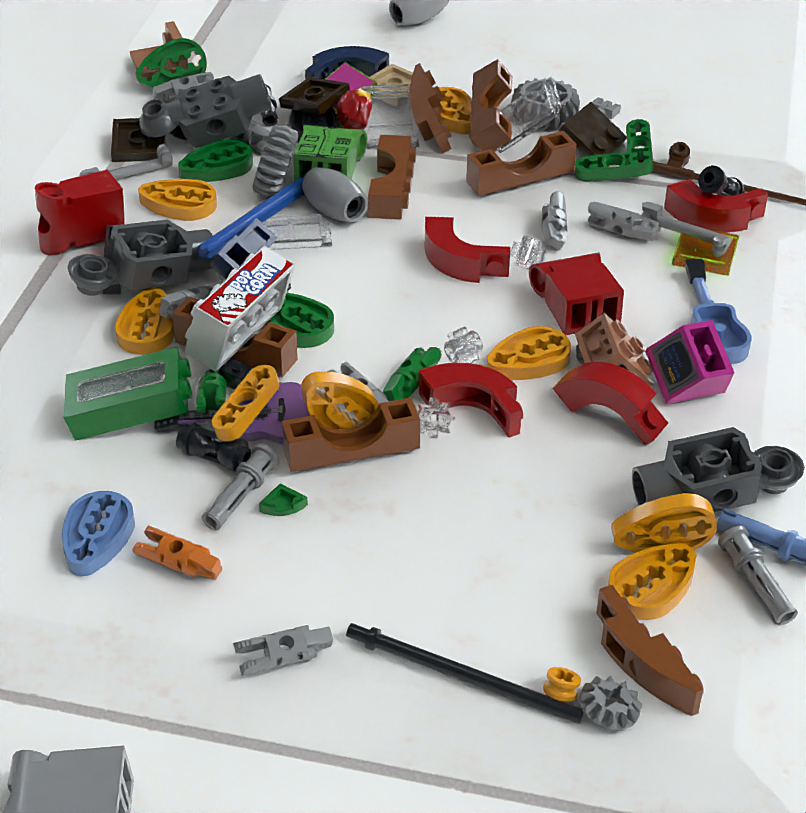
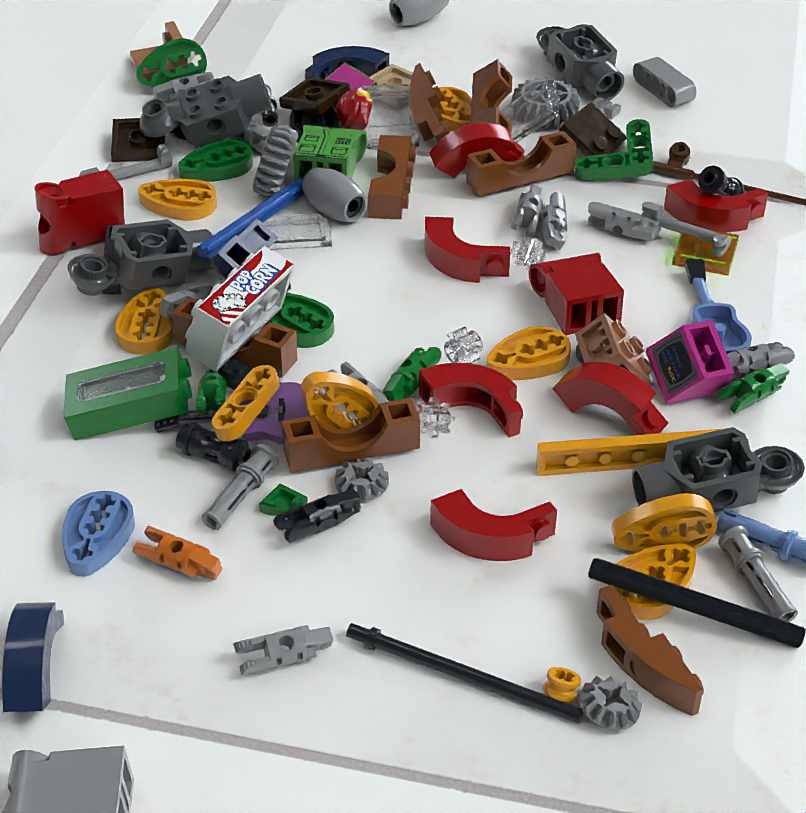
none -> dark blue arch [2,602,64,712]
none -> black hinge [273,489,361,543]
none -> light grey gear [335,458,389,501]
none -> red arch [429,123,525,179]
none -> red arch [430,489,557,561]
none -> light grey hinge [511,184,543,238]
none -> dark grey brick [536,24,624,102]
none -> light orange plate [536,428,726,476]
none -> black axle [588,558,806,648]
none -> light grey beam [633,57,696,107]
none -> green hinge [716,363,790,414]
none -> light grey hinge [727,342,796,379]

